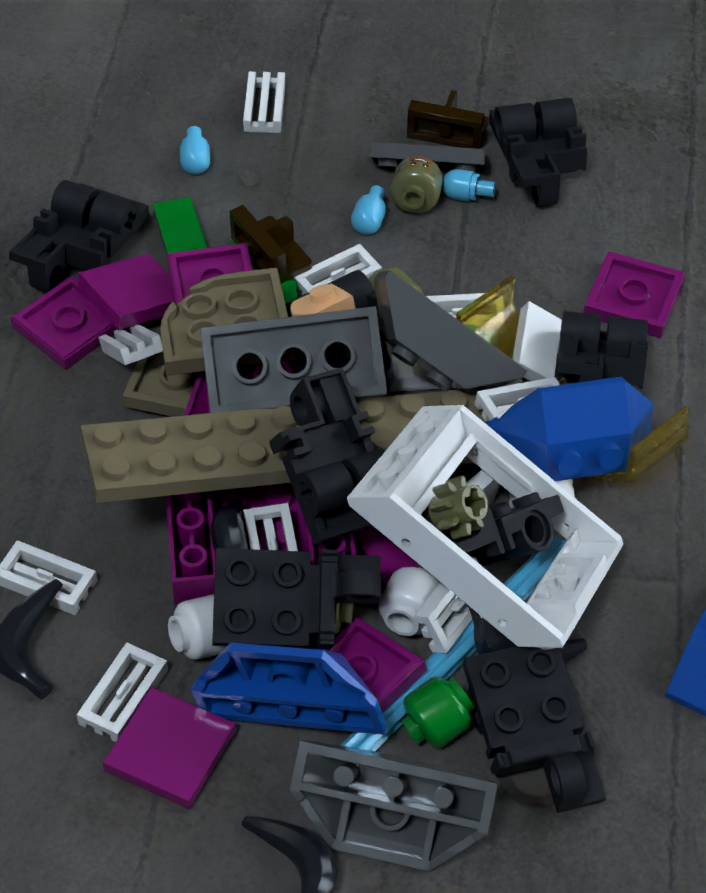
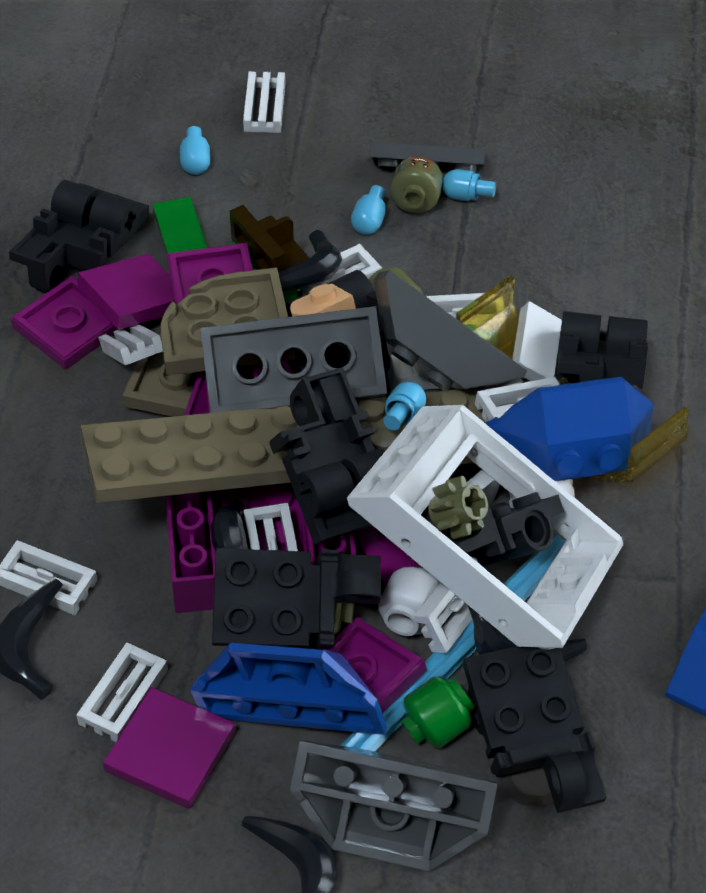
white head [168,594,227,660] -> none
dark brown panel [407,90,489,149] -> none
black plate [489,97,587,207] -> none
magenta tile [583,251,685,338] -> none
none -> black piece [278,230,342,291]
none -> medium azure cylinder [383,382,426,430]

